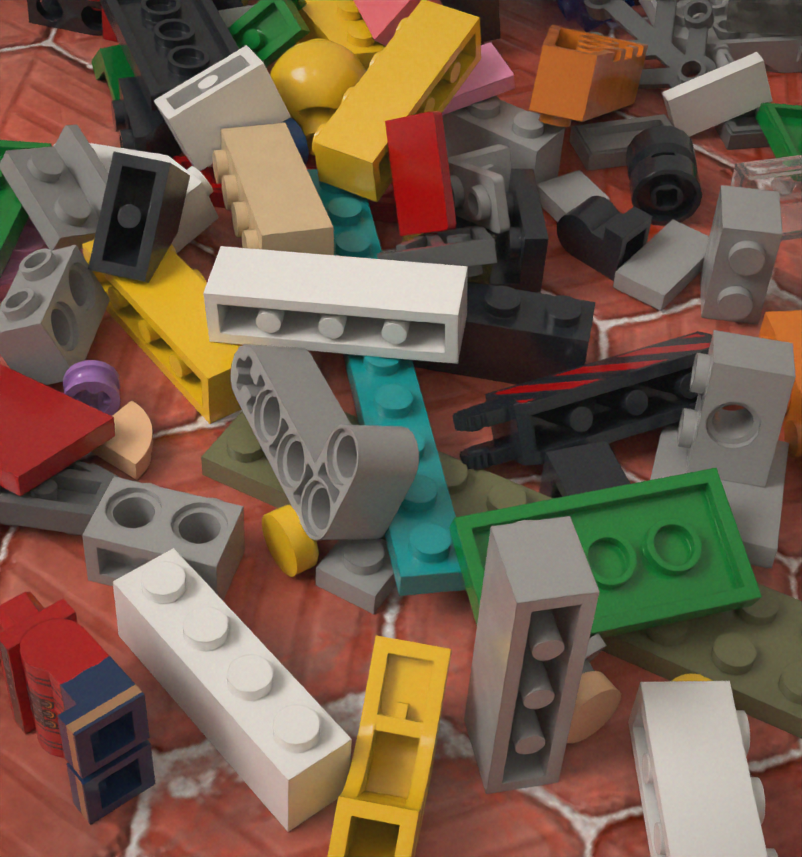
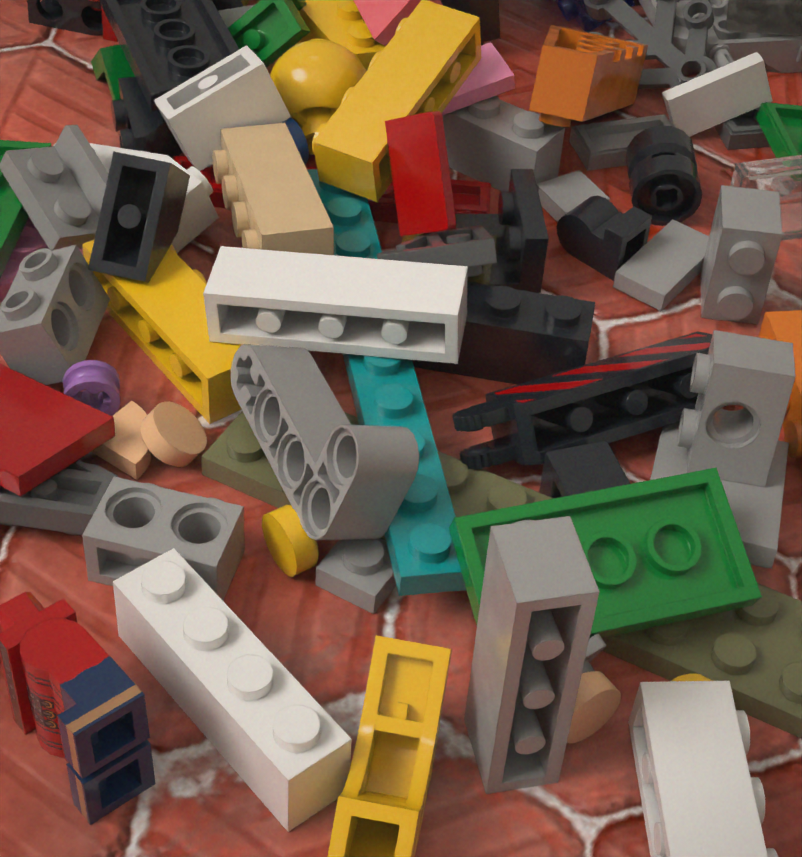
light grey bracket [448,144,512,233] -> none
none -> light nougat tile [141,402,207,467]

